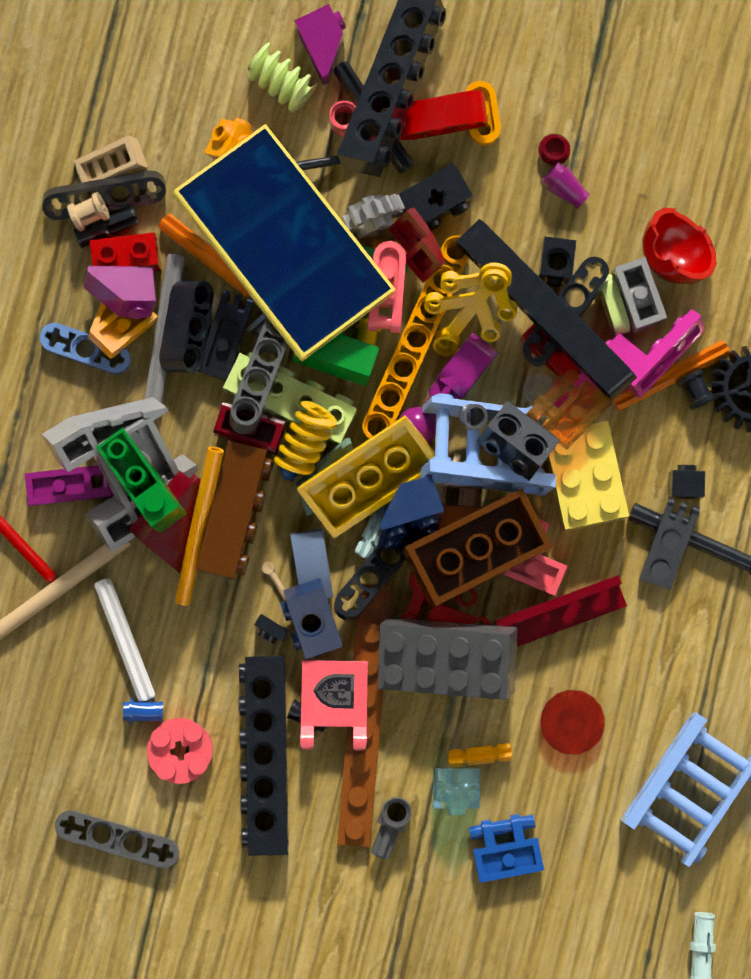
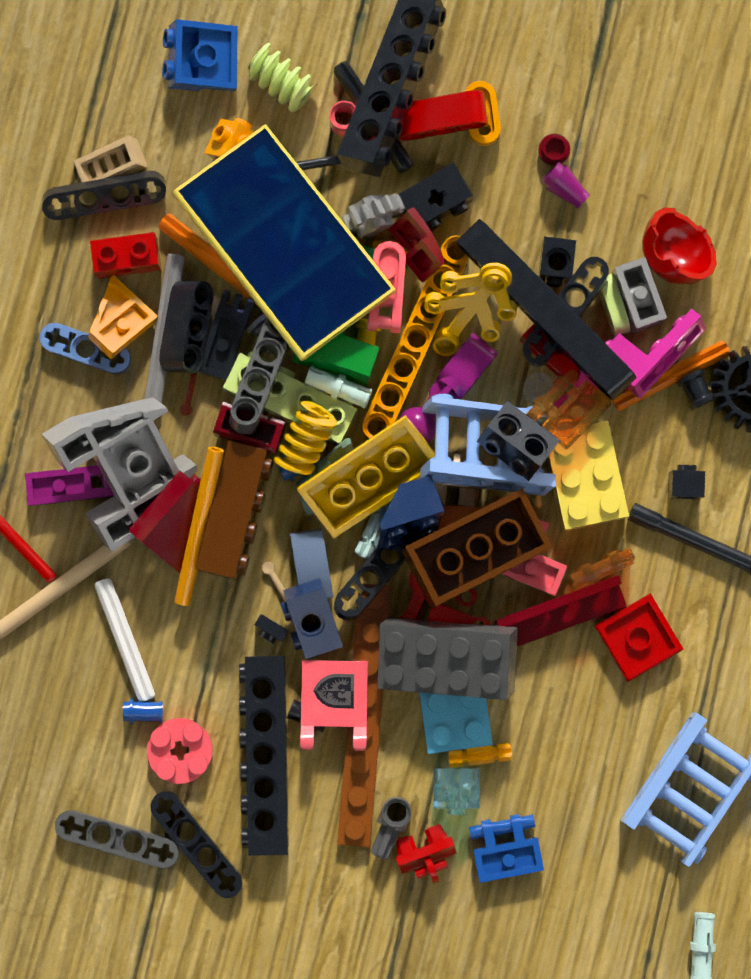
tan bush [67,192,110,232] -> none
black axle [73,208,139,249] -> none
magenta slope [84,266,156,319] -> none
green slope [96,428,187,533] -> none
magenta slope [294,4,346,85] -> none
dark grey hinge [459,404,488,430] -> none
clear red tile [540,690,605,755] -> none
black hinge [639,497,700,590] -> none
none -> black beam [150,791,243,898]
none -> blue plate [162,19,238,92]
none -> clear red hinge [180,372,198,416]
none -> light aqua pin [304,365,373,409]
none -> red hips [395,824,457,884]
none -> medium azure plate [419,693,493,754]
none -> clear orange plate [567,548,635,591]
none -> red plate [594,593,684,682]

